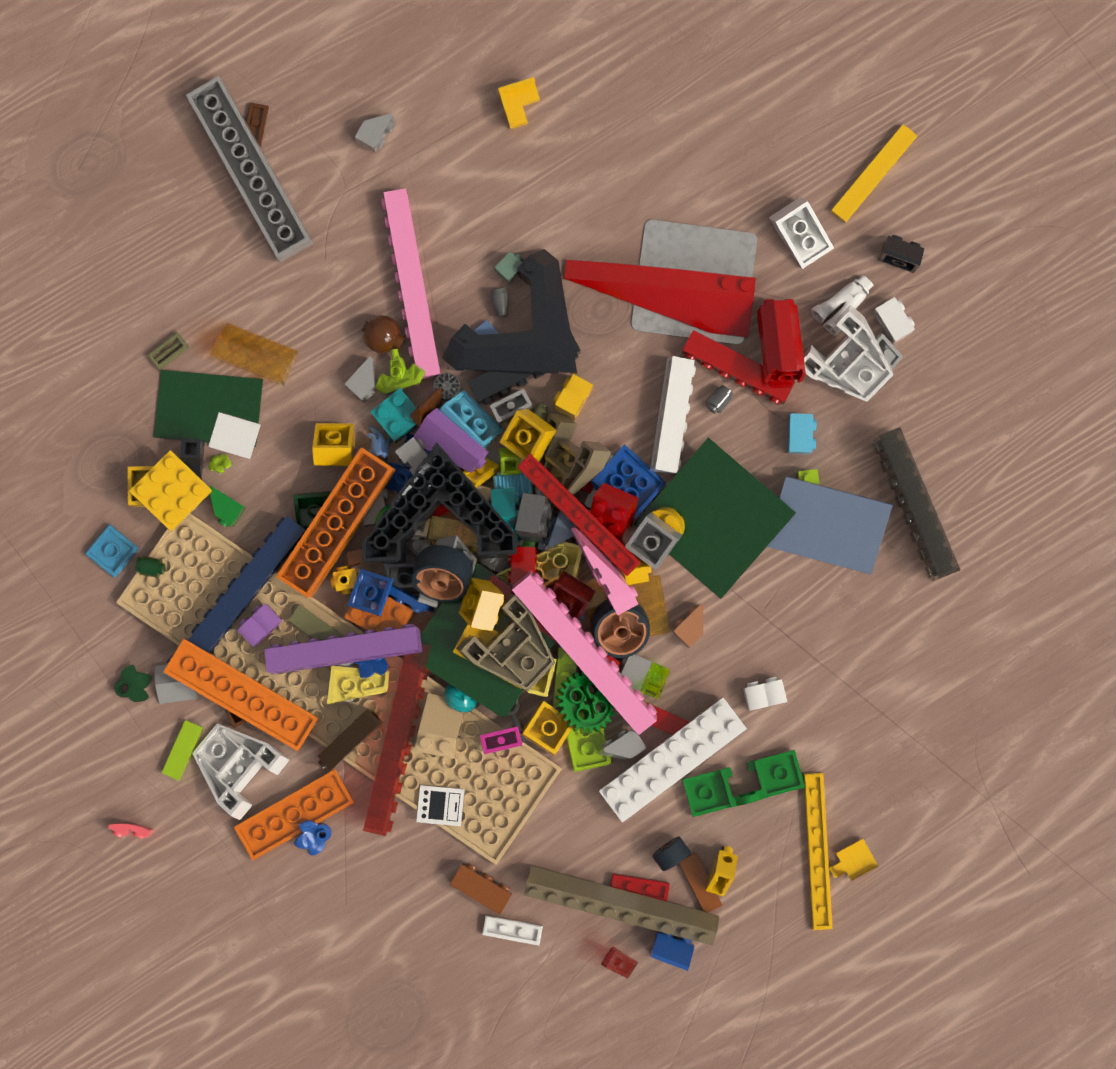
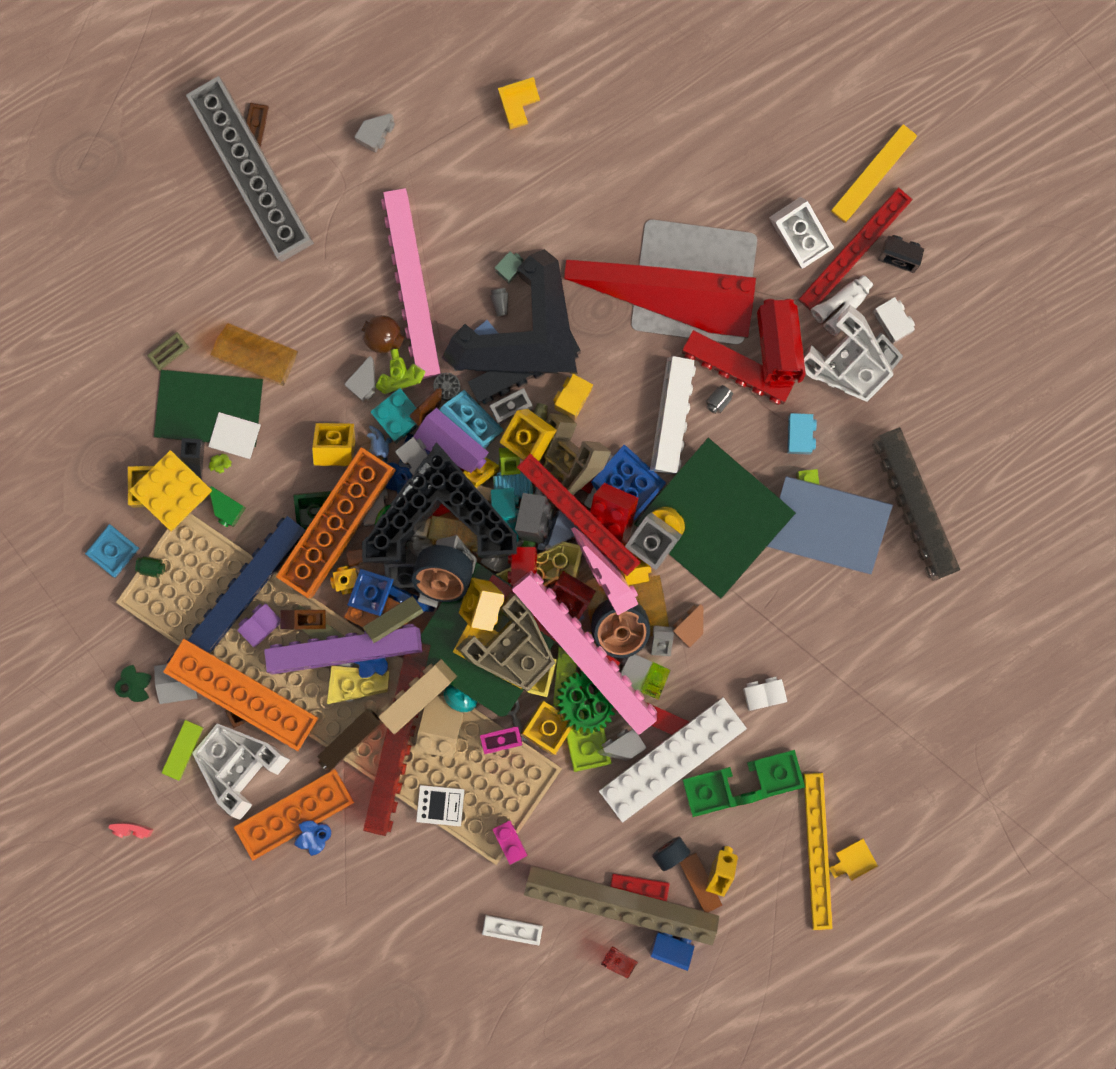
dark orange brick [450,862,512,915] -> none
none -> reddish brown slope [280,610,326,630]
none -> olive tile [363,596,423,643]
none -> tan wedge [378,659,457,734]
none -> dark pink brick [492,819,528,865]
none -> light grey slope [651,626,674,656]
none -> red tile [798,187,913,311]

